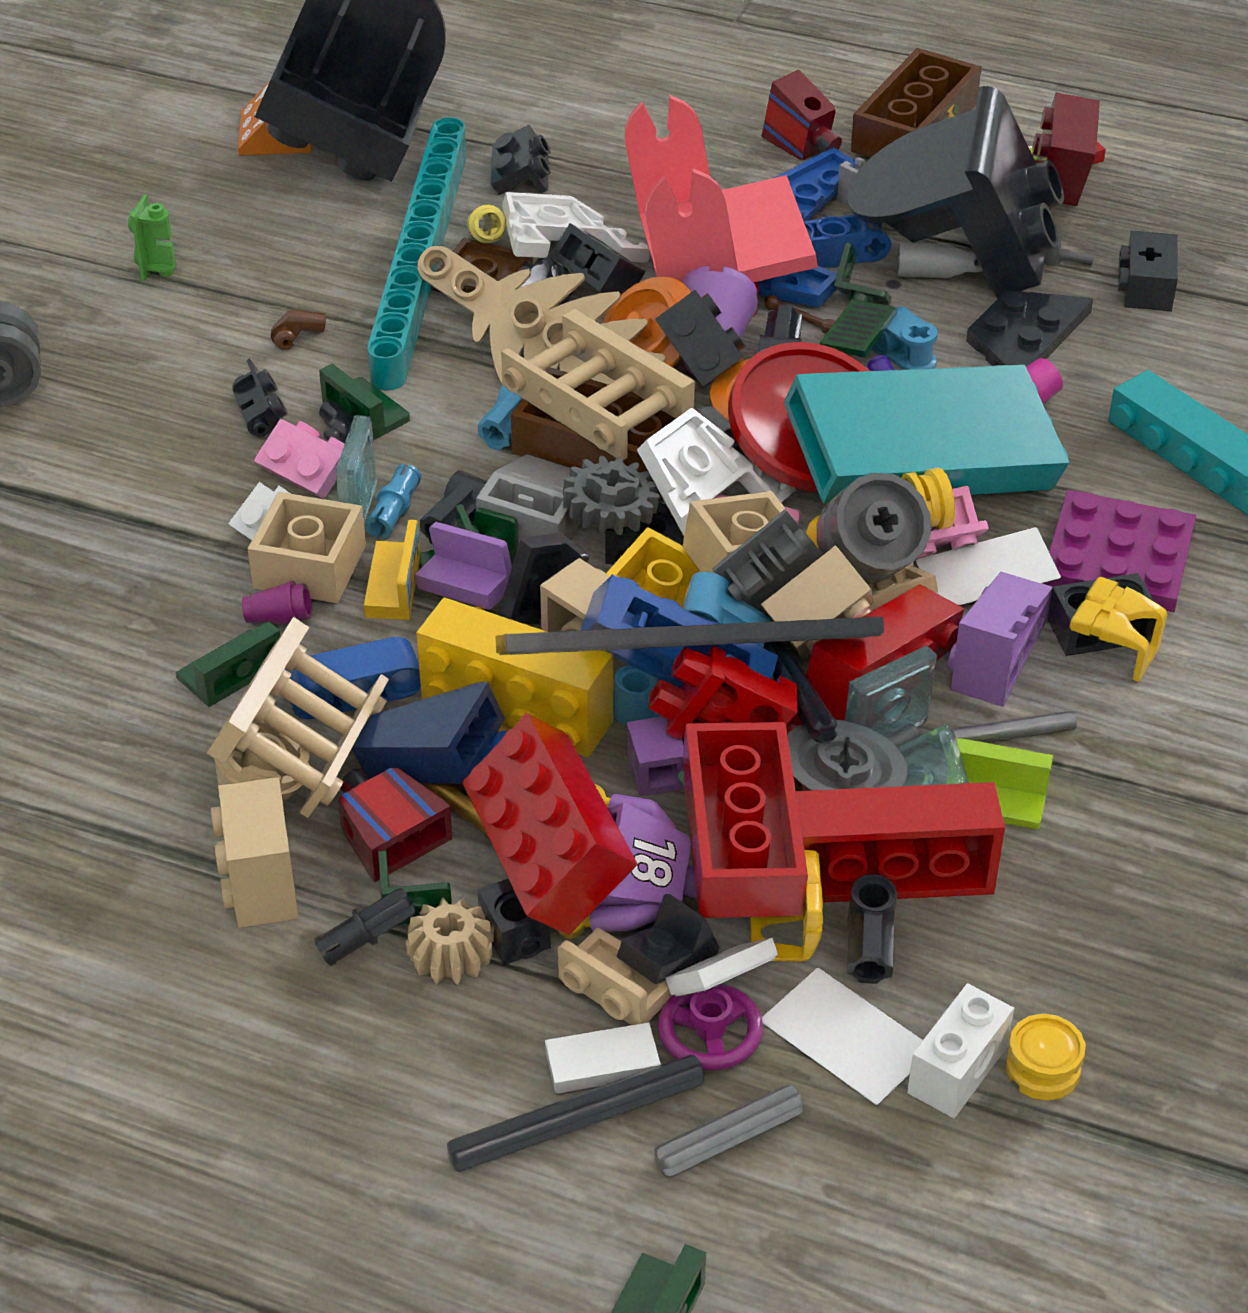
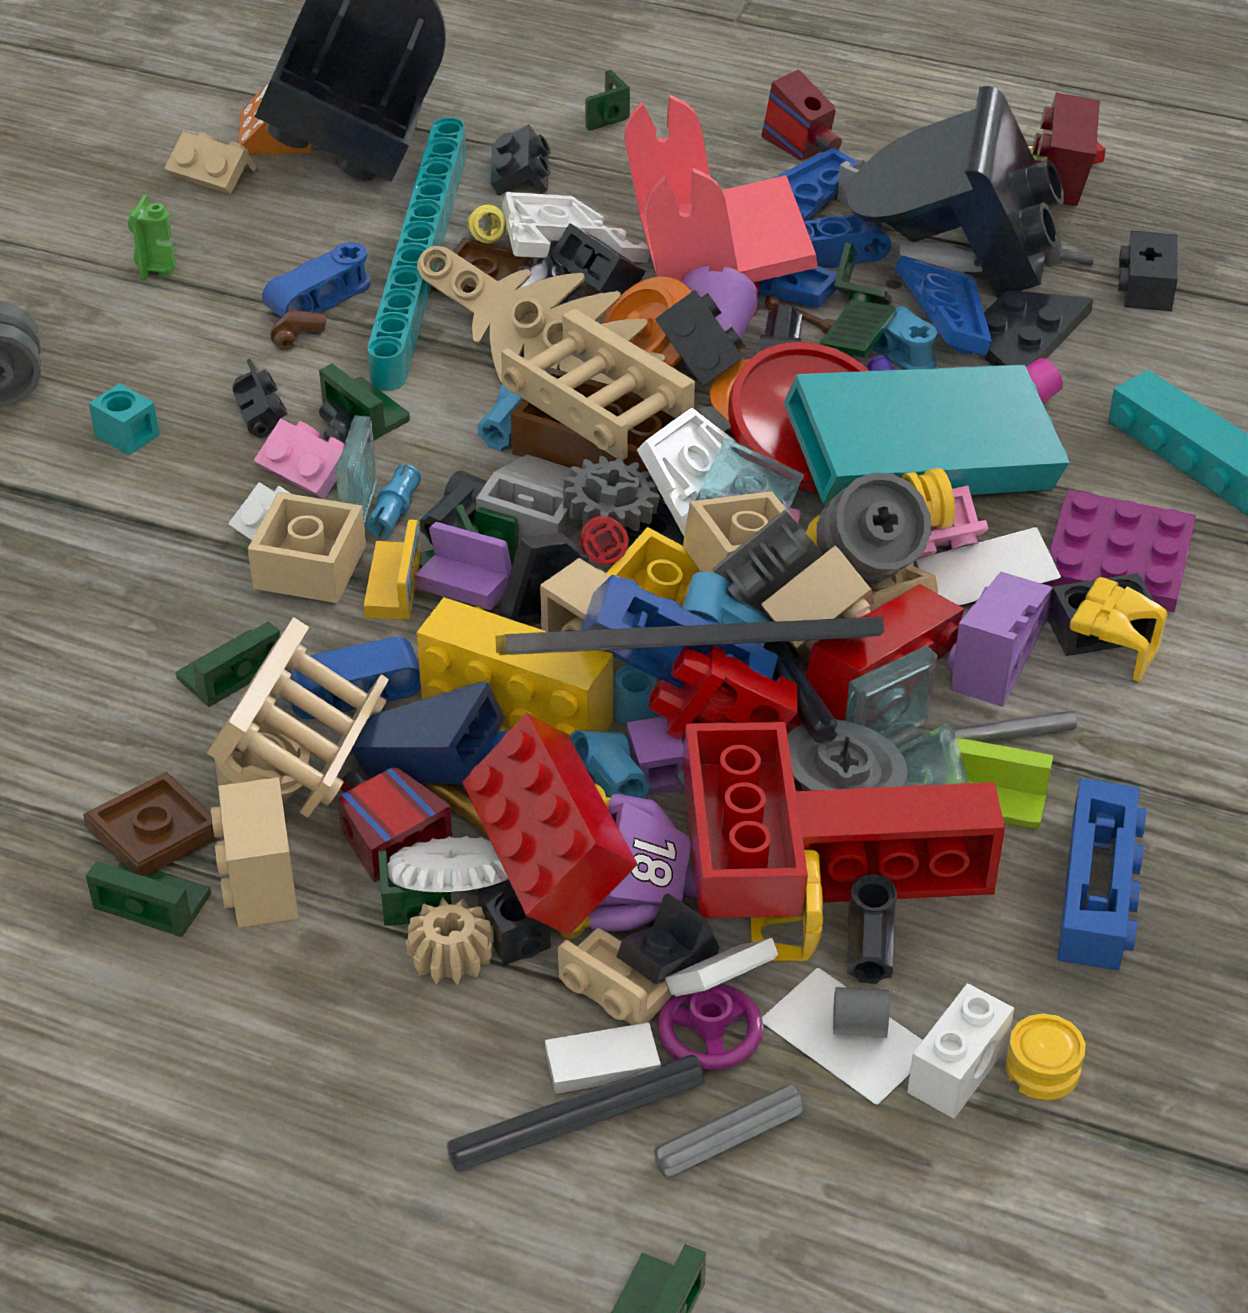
magenta cone [242,580,312,625] -> none
black axle [314,888,416,966] -> none
reddish brown brick [851,48,982,159] -> none
none -> reddish brown tile [83,772,218,876]
none -> dark green panel [86,861,212,937]
none -> teal brick [88,383,160,455]
none -> tan bracket [164,131,257,195]
none -> blue piece [262,242,371,317]
none -> white gear [387,836,509,892]
none -> dark azure piece [570,730,650,798]
none -> red wheel [580,516,629,564]
none -> dark green bracket [585,70,630,131]
none -> clear light blue tile [695,438,804,511]
none -> dark grey beam [833,987,889,1038]
none -> blue wing [895,255,992,356]
none -> blue brick [1057,778,1147,970]

